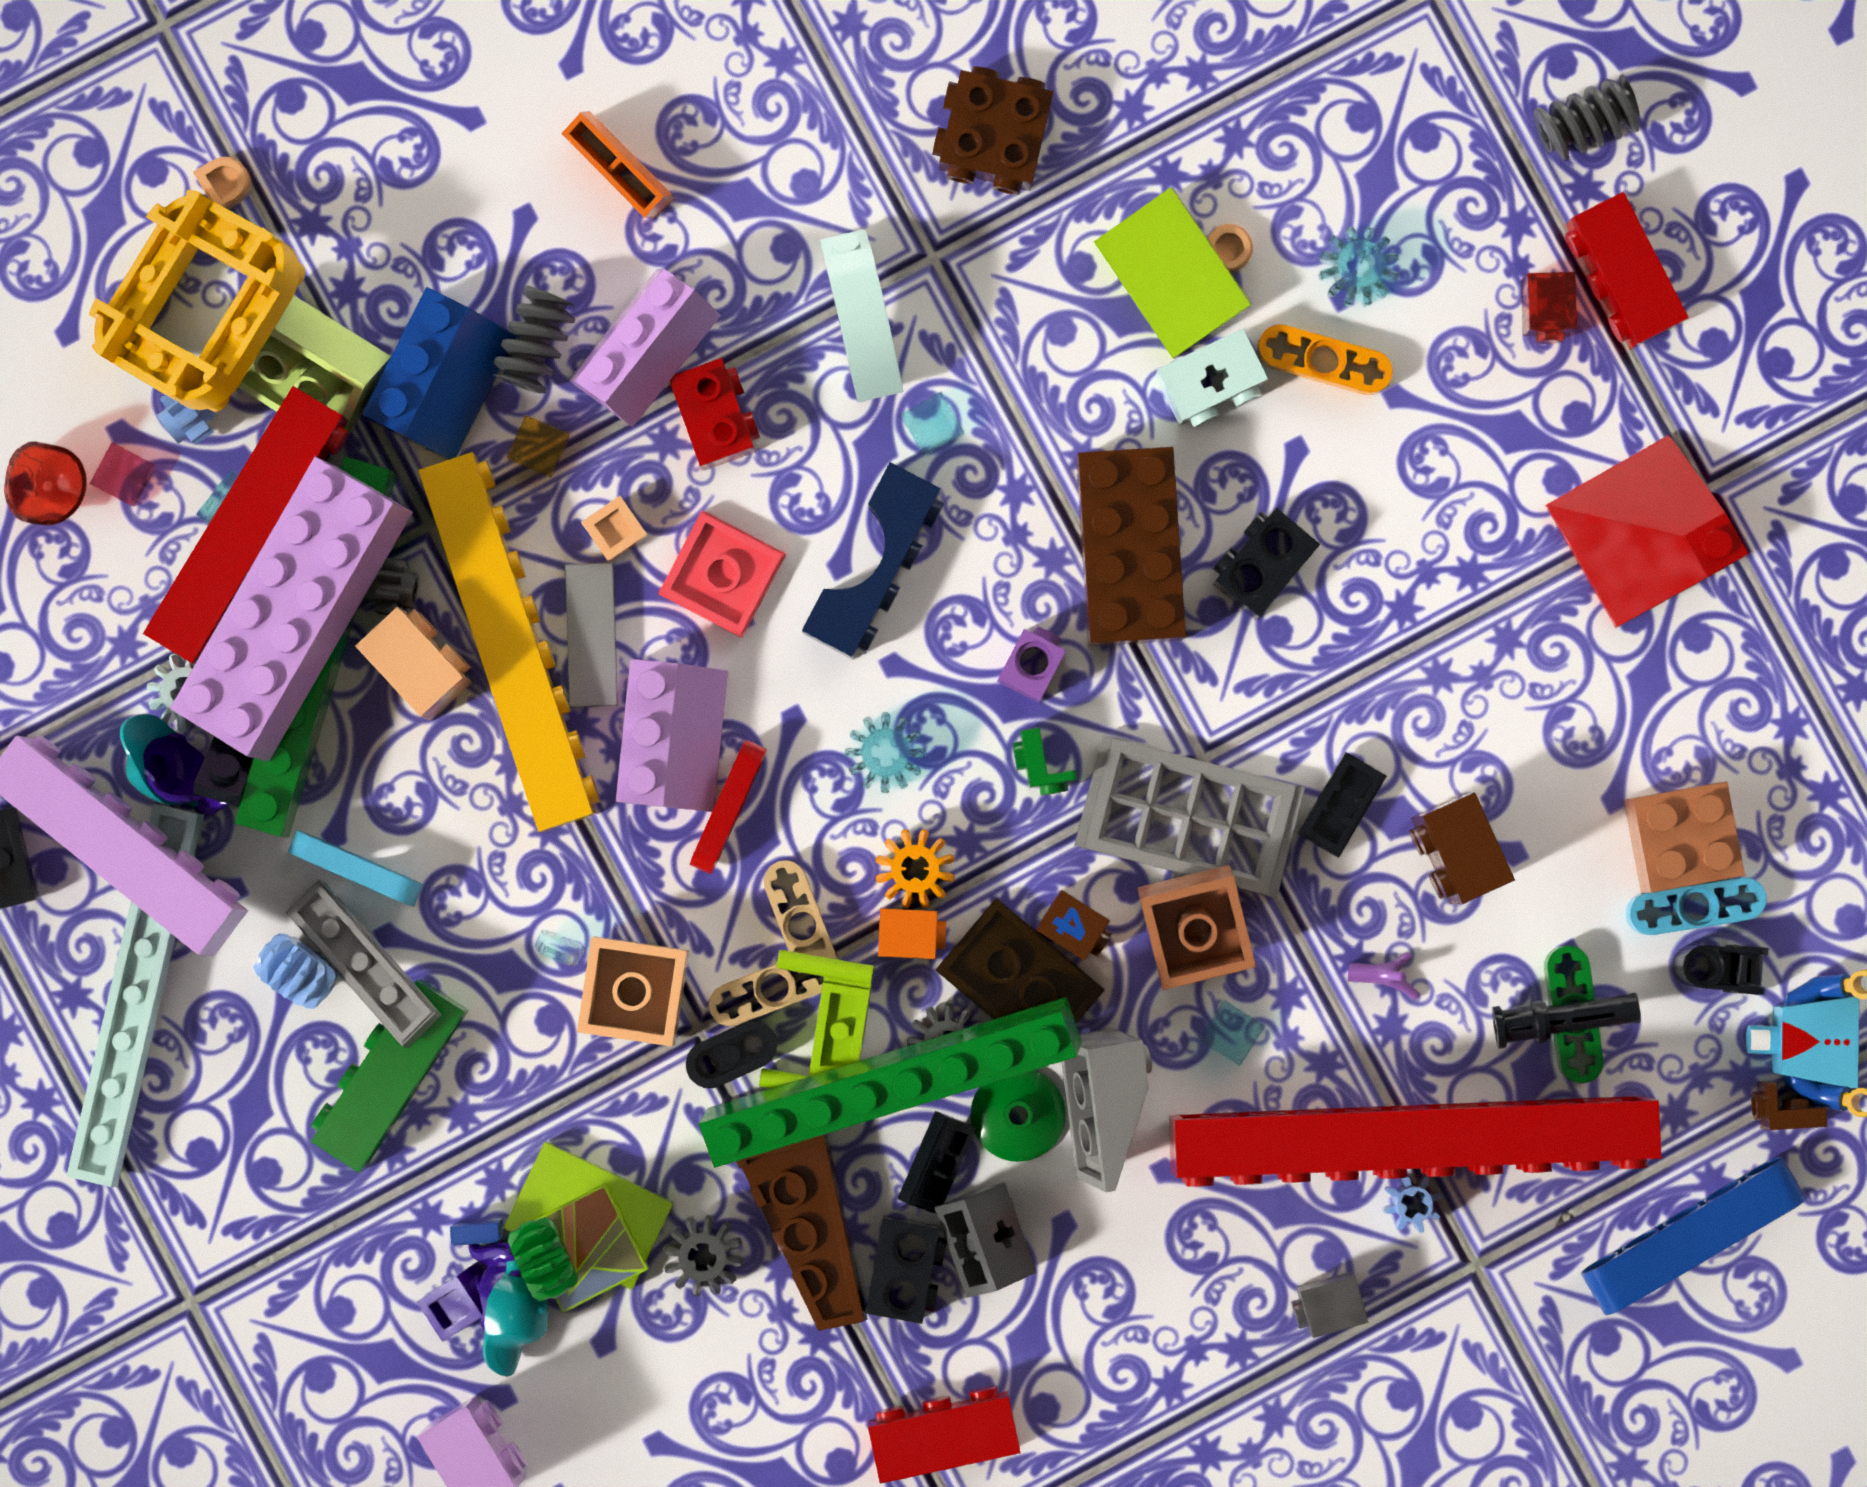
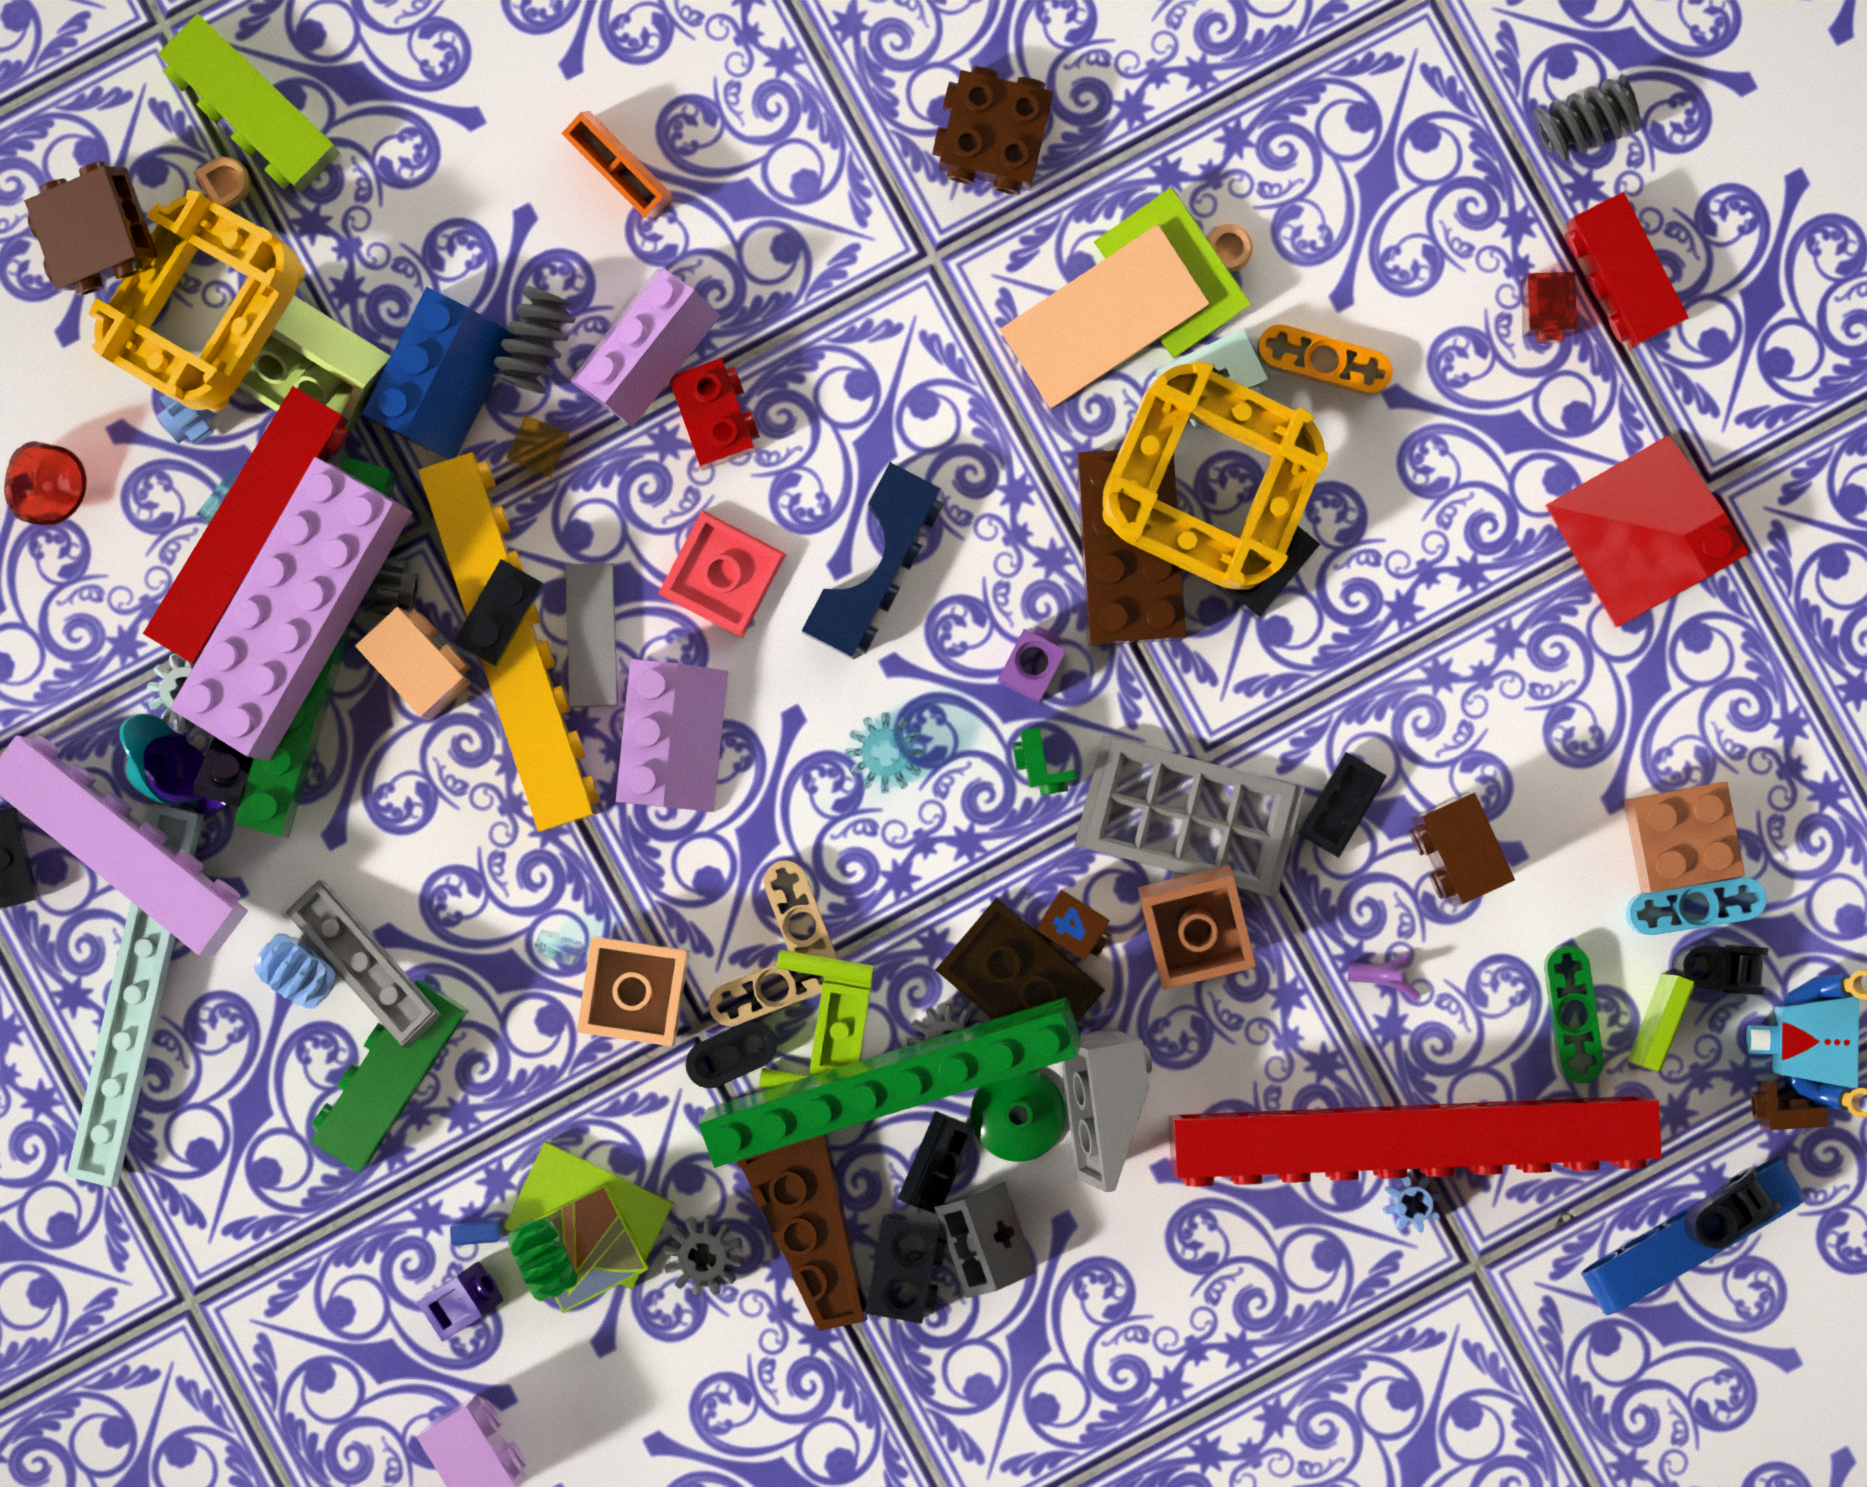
clear pink tile [89,442,156,507] -> none
medium azure beam [287,830,423,907] -> none
teal hair [468,1242,549,1377] -> none
light nougat plate [581,496,648,563] -> none
red beam [689,740,768,875] -> none
light aqua arch [820,229,904,402] -> none
red brick [868,1386,1021,1484] -> none
light orange gear [875,829,955,908] -> none
orange brick [878,908,946,959] -> none
clear light blue tile [900,391,965,457] -> none
clear light blue tile [1199,1000,1265,1066] -> none
flat silver brick [1291,1272,1369,1338] -> none
clear light blue gear [1318,227,1399,307] -> none
black pin [1492,993,1641,1049] -> none
none -> reddish brown brick [24,161,158,296]
none -> lime brick [158,13,340,193]
none -> black plate [454,559,544,667]
none -> light nougat tile [999,224,1211,409]
none -> yellow plate [1103,361,1328,589]
none -> lime tile [1627,974,1695,1072]
none -> black piece [1684,1166,1782,1249]

